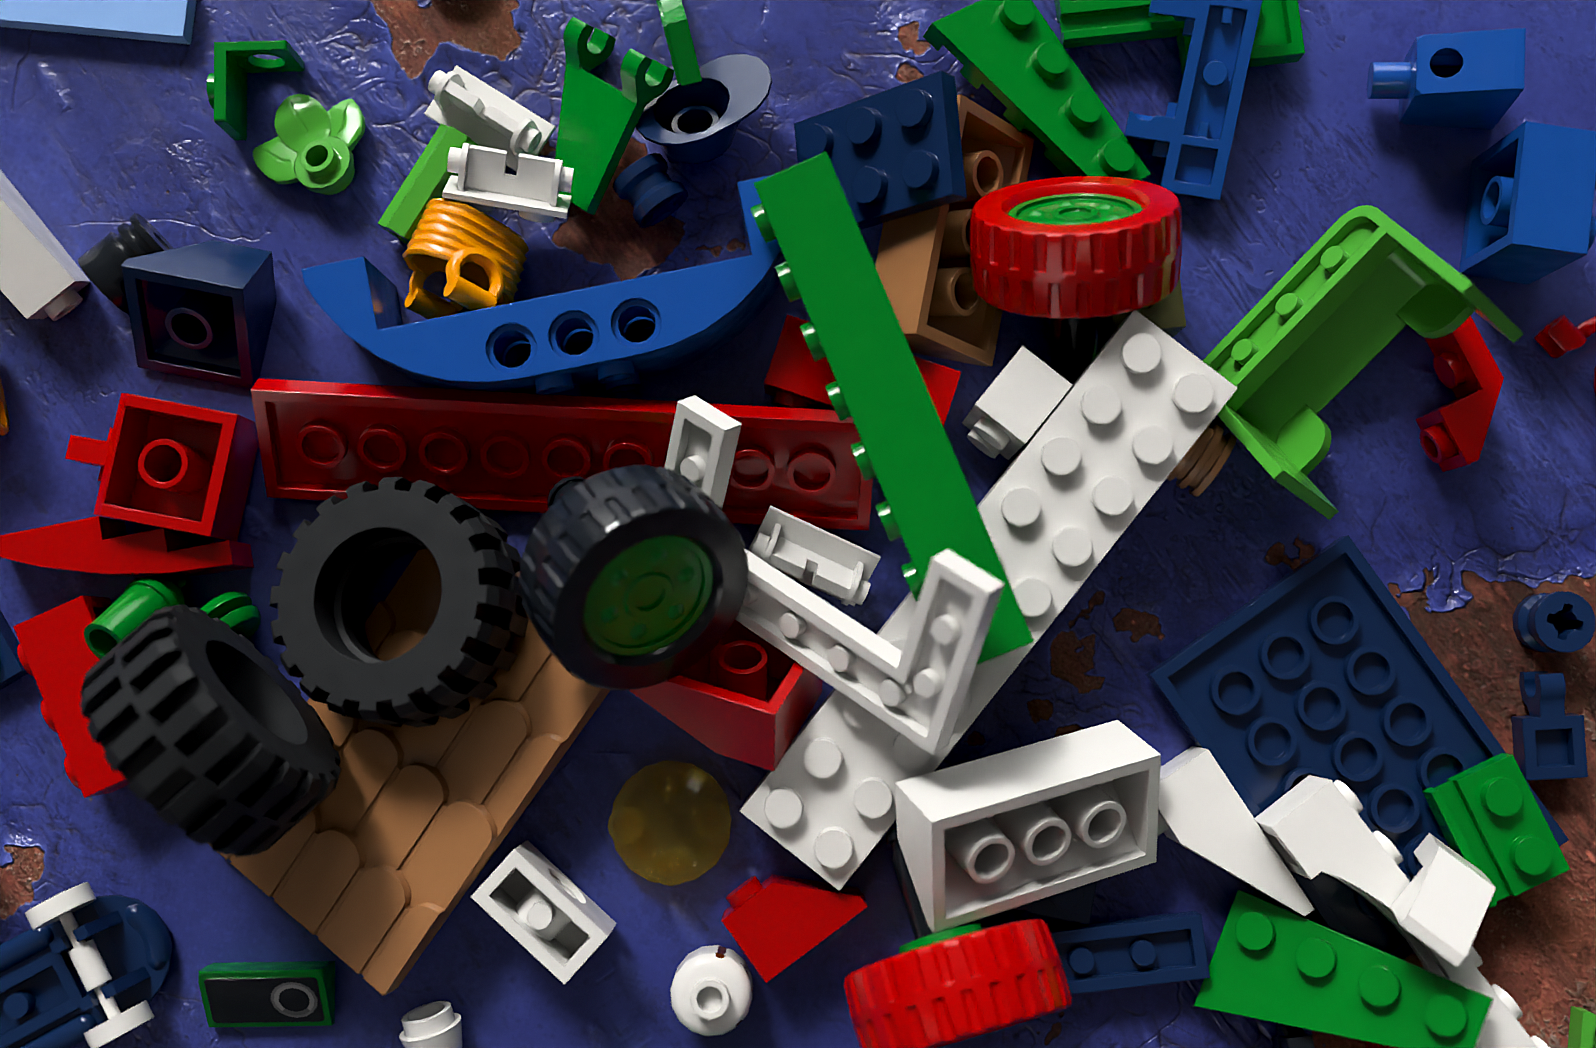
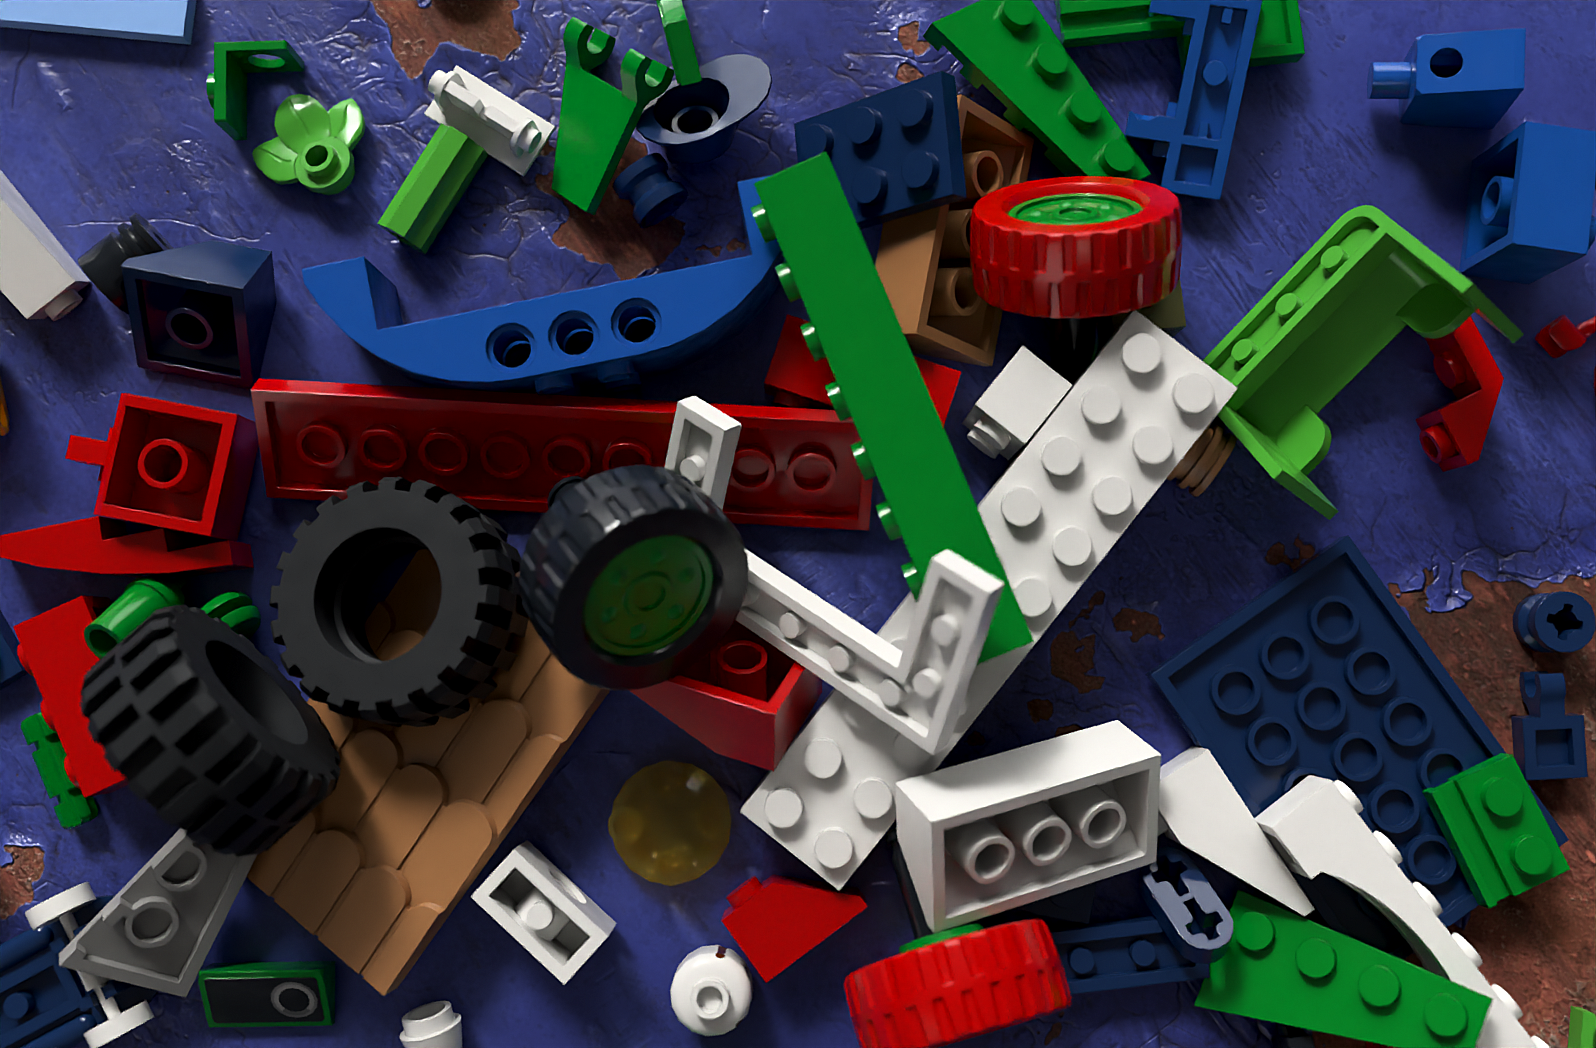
light orange piece [402,198,529,320] -> none
white hinge [442,143,574,223] -> none
white hinge [748,505,881,606] -> none
white slope [1391,833,1496,967] -> none
none -> green axle [20,712,98,829]
none -> light grey wing [59,828,257,997]
none -> dark blue beam [1138,847,1233,964]

